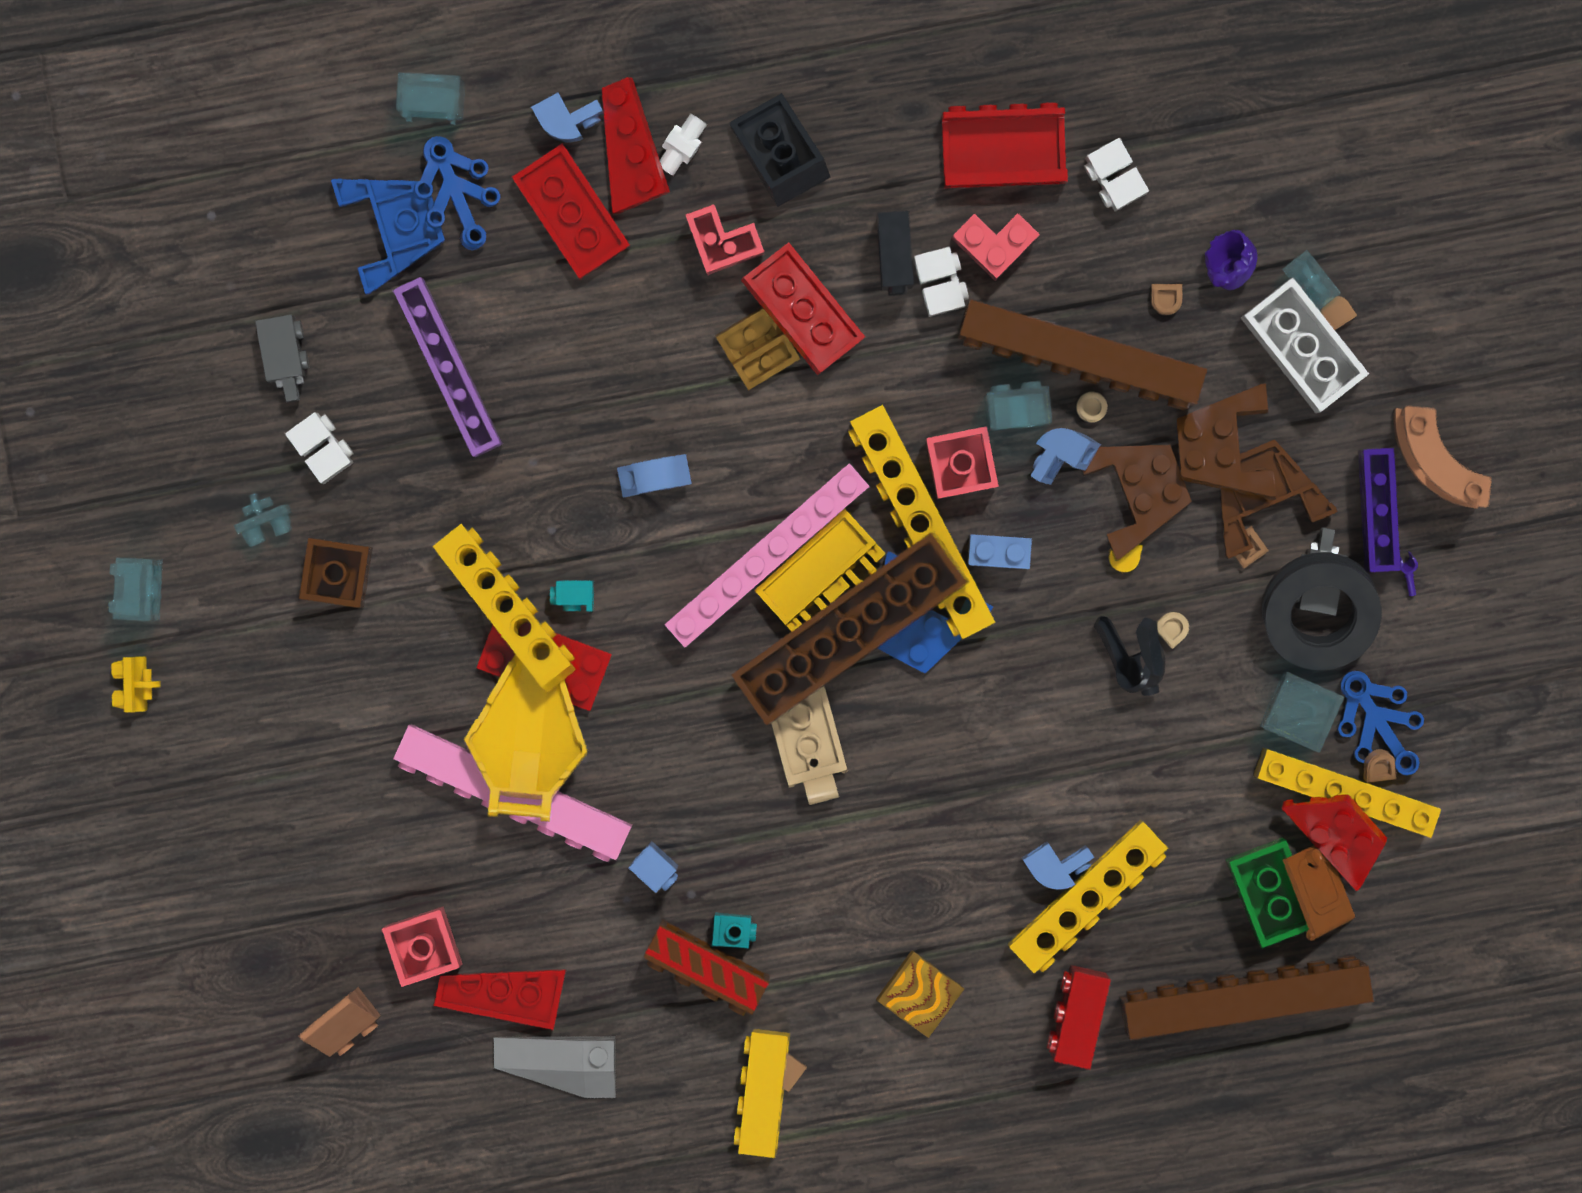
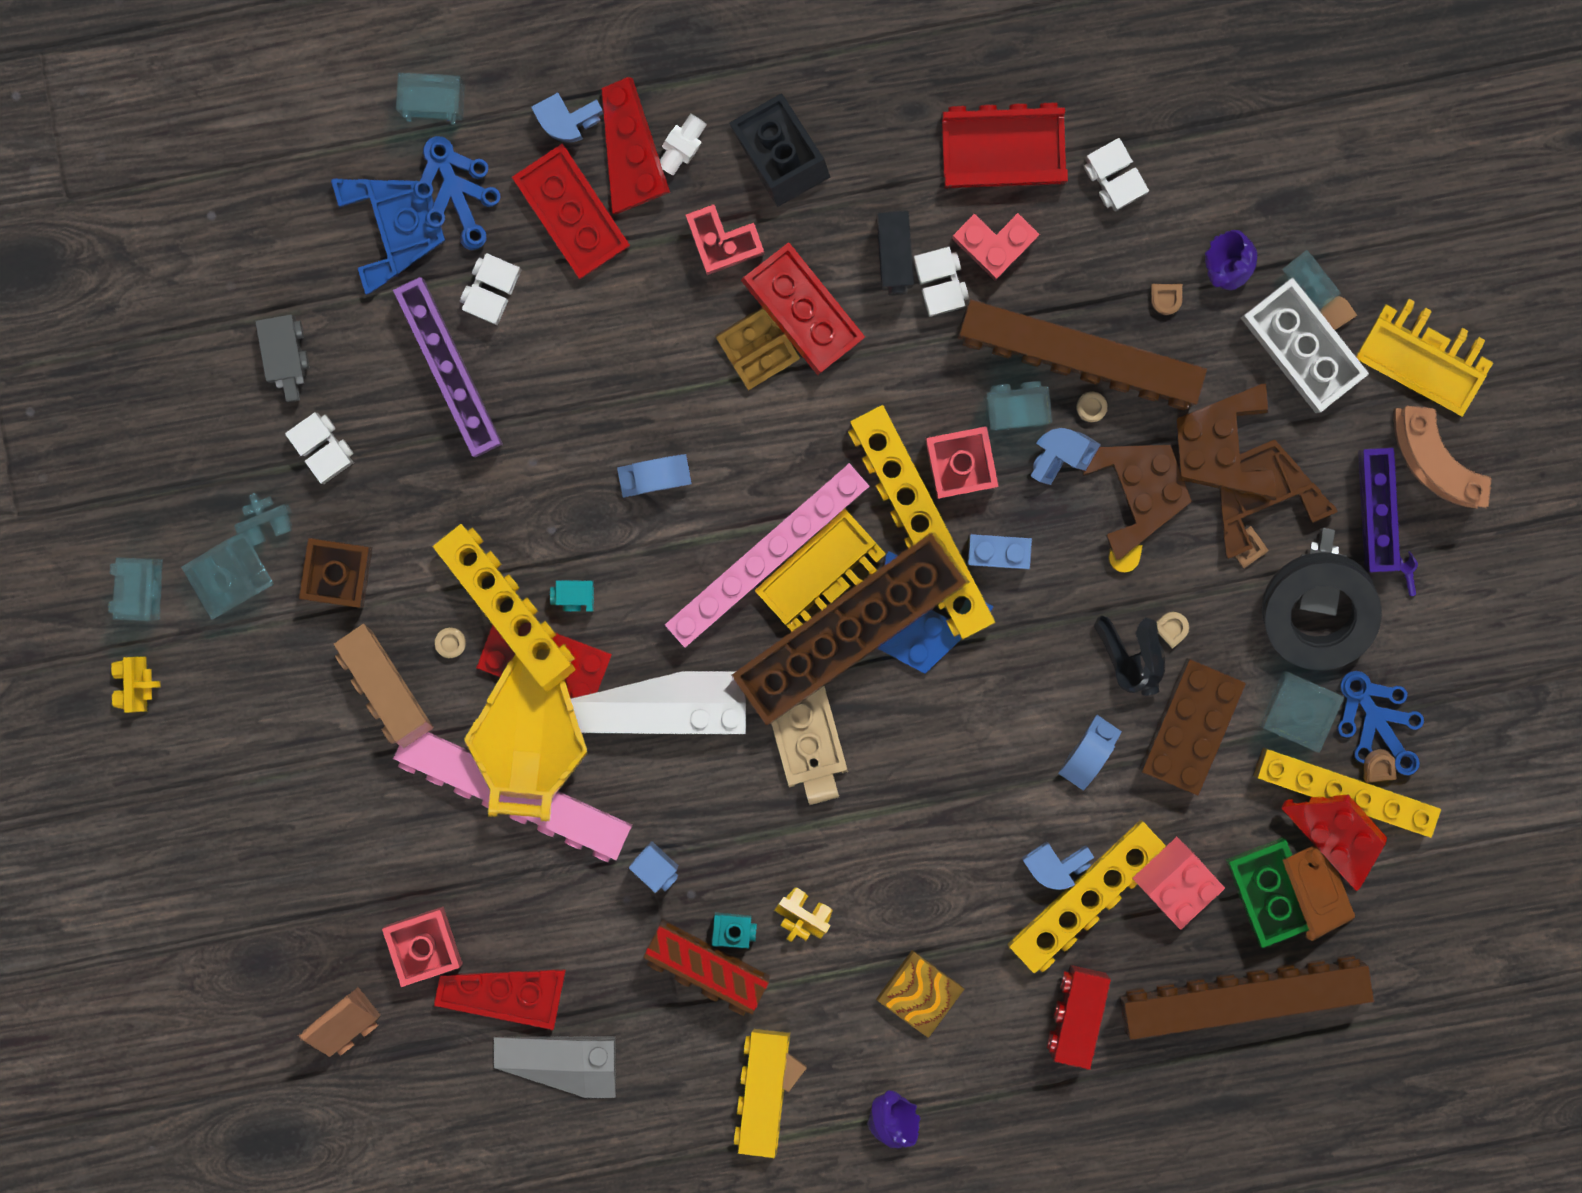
none -> clear light blue container [181,531,274,620]
none -> medium nougat brick [334,624,434,748]
none -> tan tile [435,628,466,658]
none -> white piece [460,253,522,326]
none -> white wedge [571,671,746,734]
none -> yellow hips [774,887,833,942]
none -> dark purple hair [867,1090,921,1148]
none -> medium blue brick [1058,715,1122,791]
none -> coral brick [1132,837,1225,930]
none -> reddish brown brick [1139,658,1246,796]
none -> yellow hinge [1355,299,1493,417]

